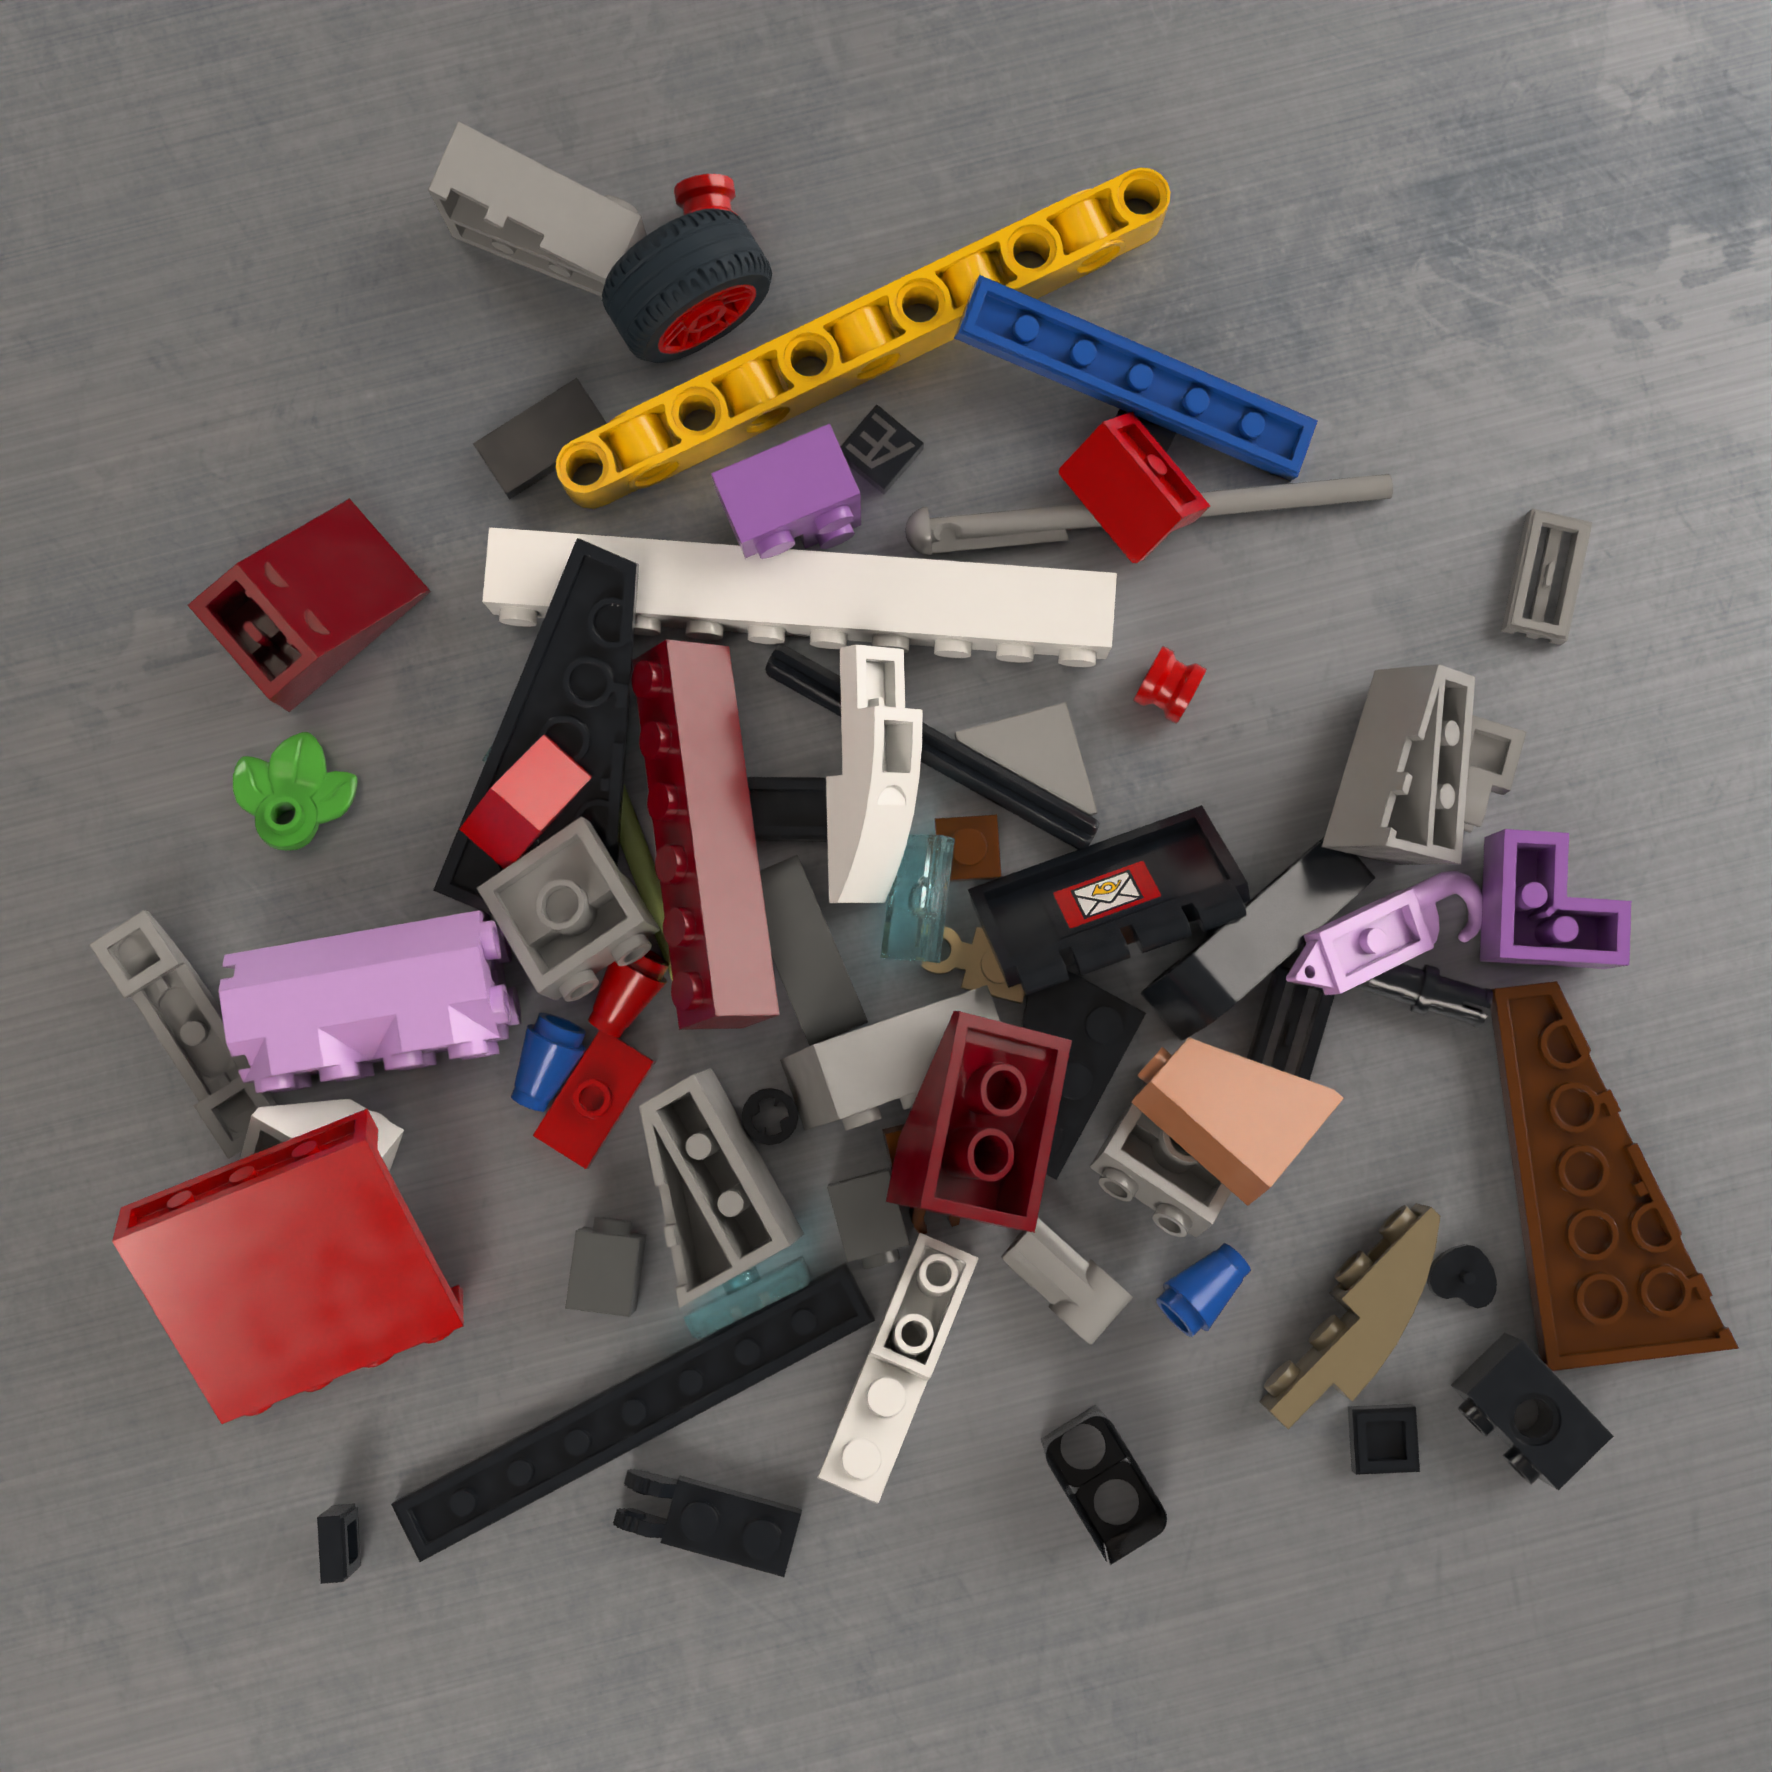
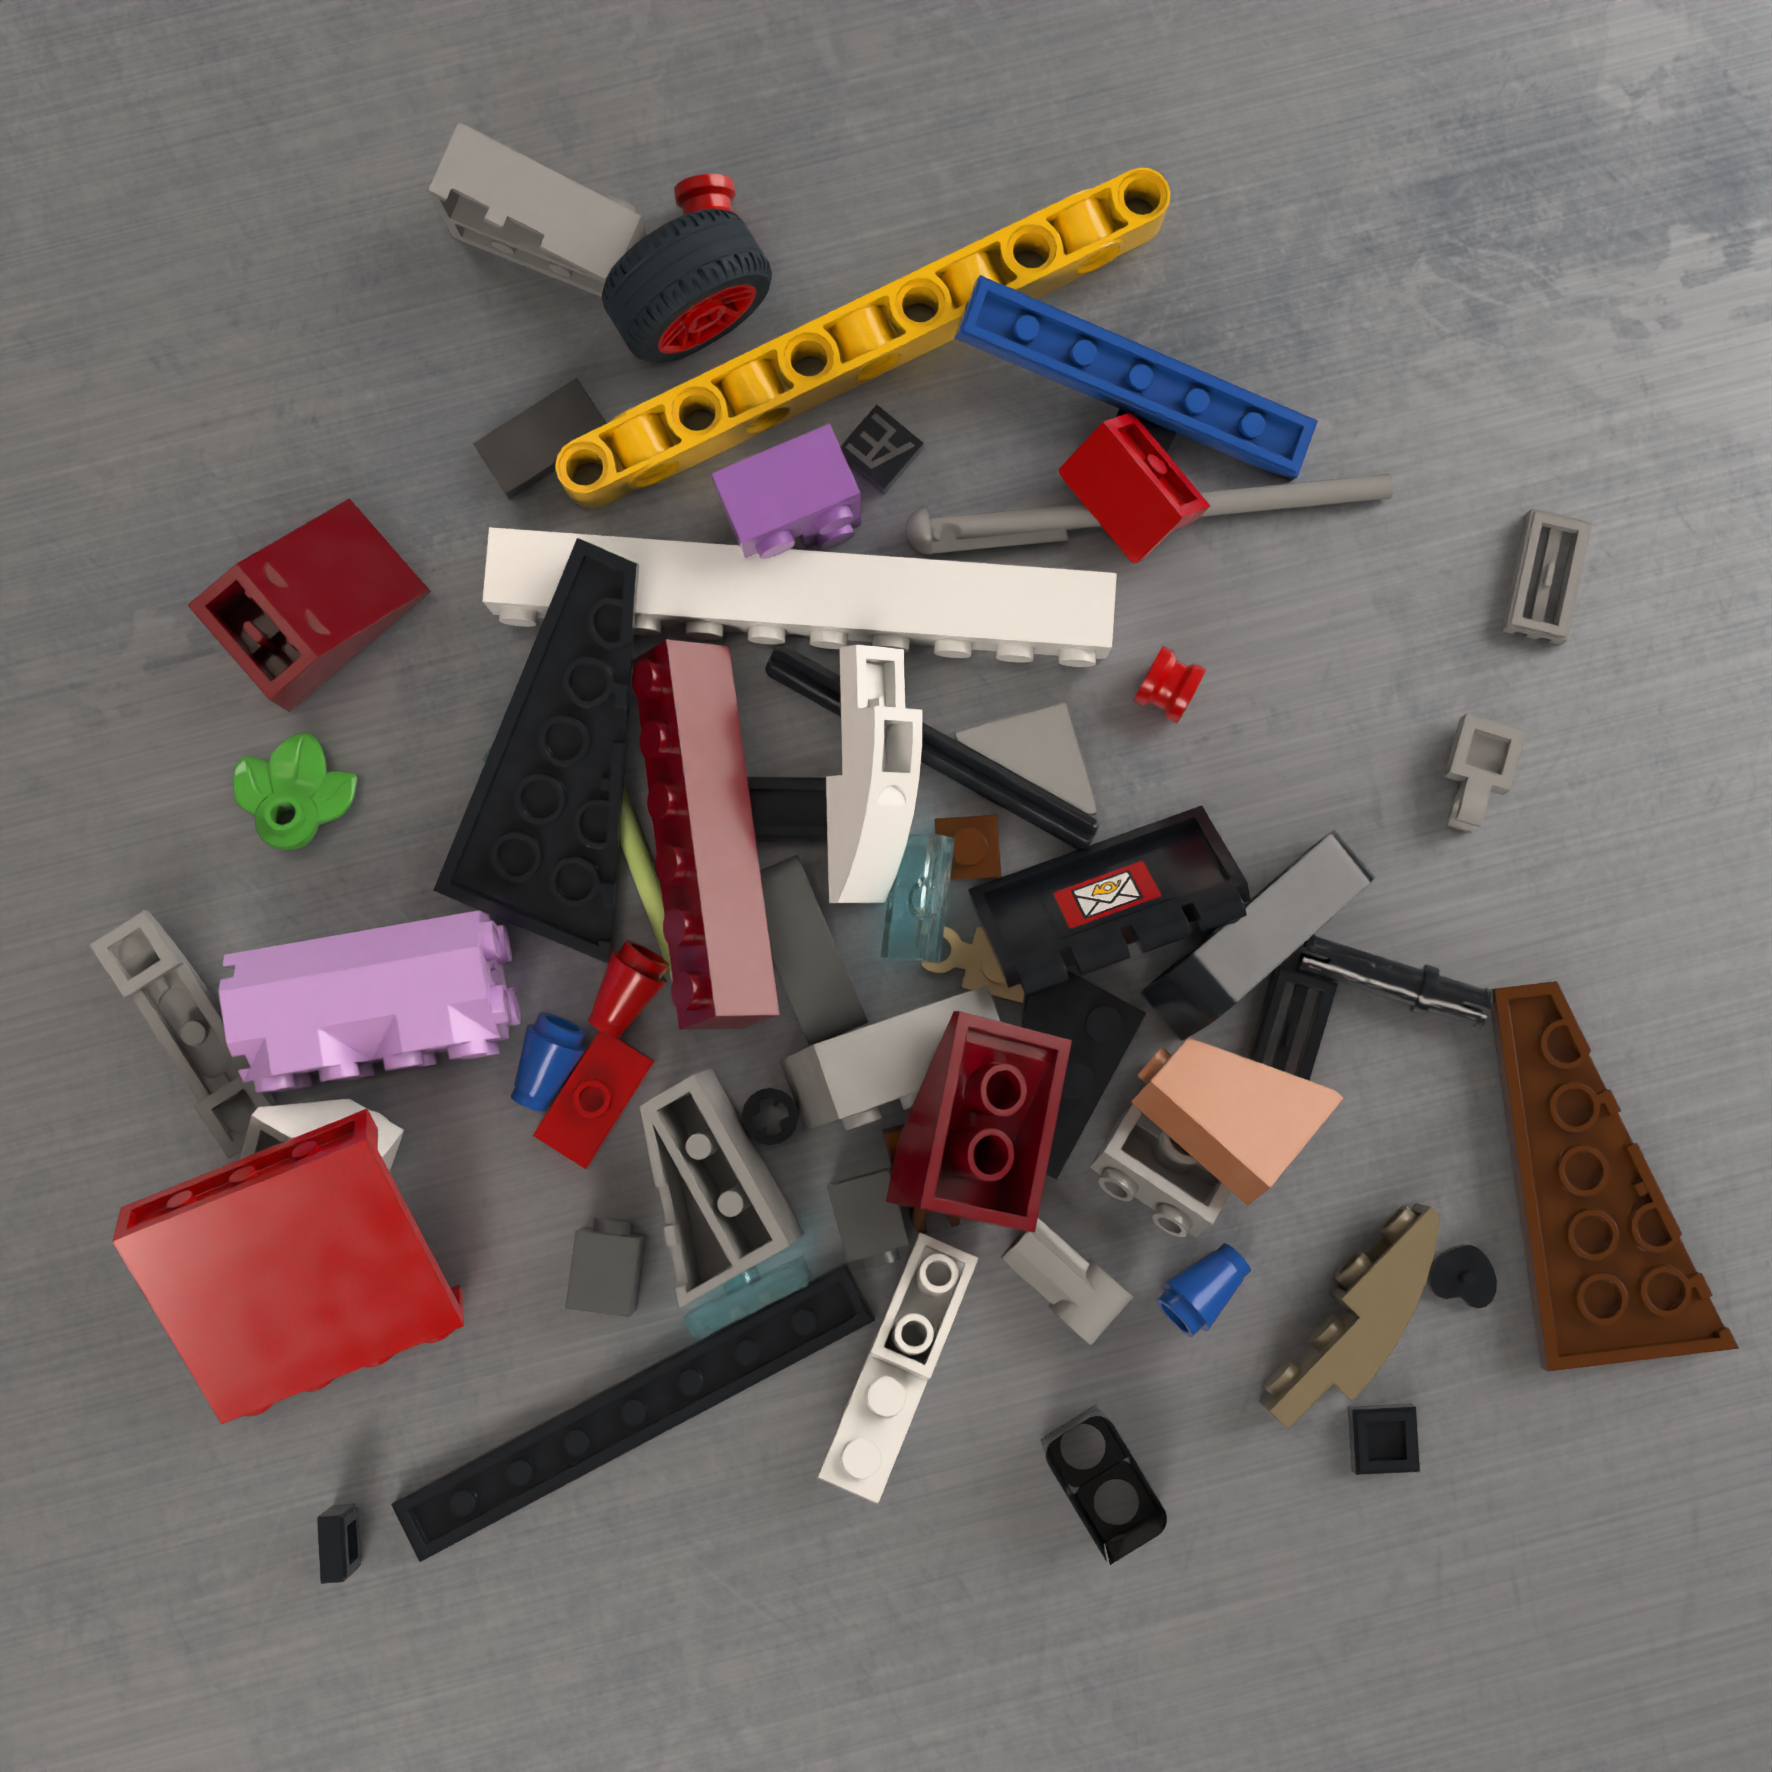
slope [459,734,593,869] -> none
light grey plate [477,816,661,1002] -> none
black hinge [613,1469,802,1577] -> none
lavender plate [1286,871,1483,995] -> none
light grey wedge [1322,664,1475,865] -> none
black brick [1451,1333,1614,1491] -> none
medium lavender brick [1480,829,1632,969] -> none

